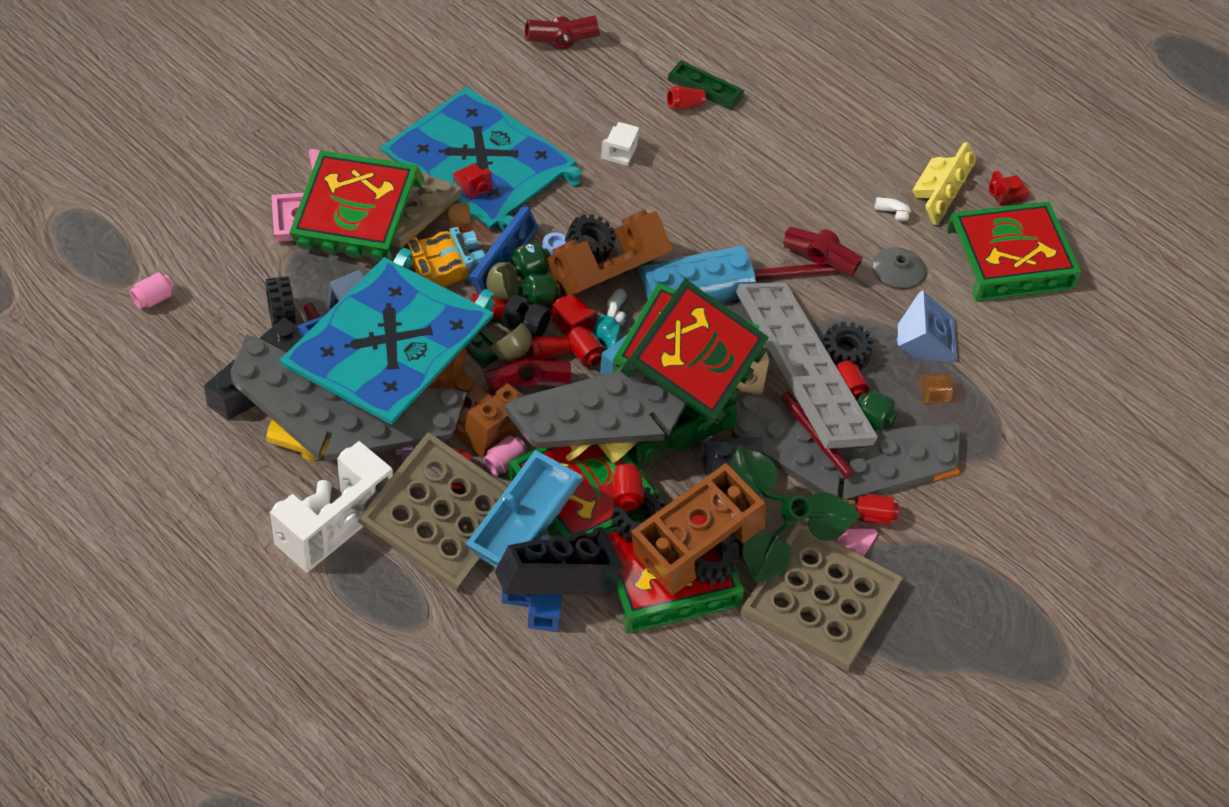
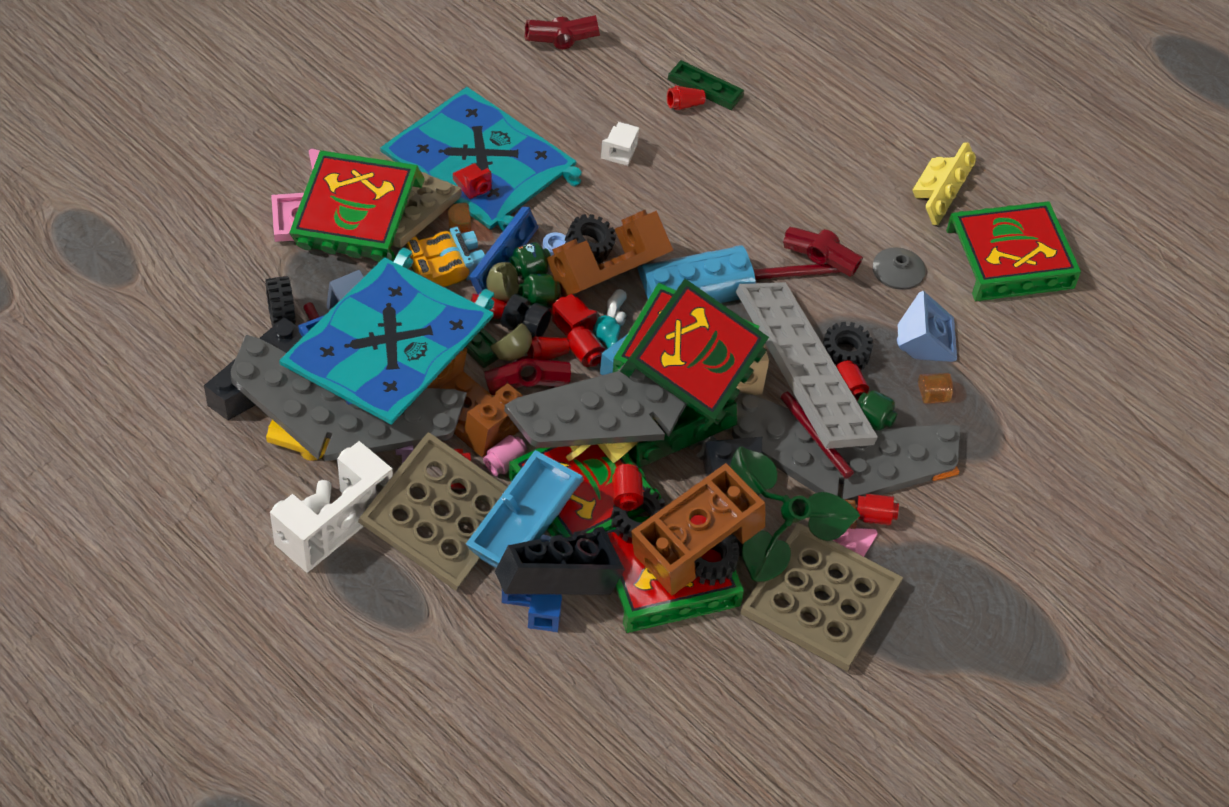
bright pink brick [129,272,174,309] -> none
white arm [875,197,911,221] -> none
red bracket [988,171,1029,206] -> none

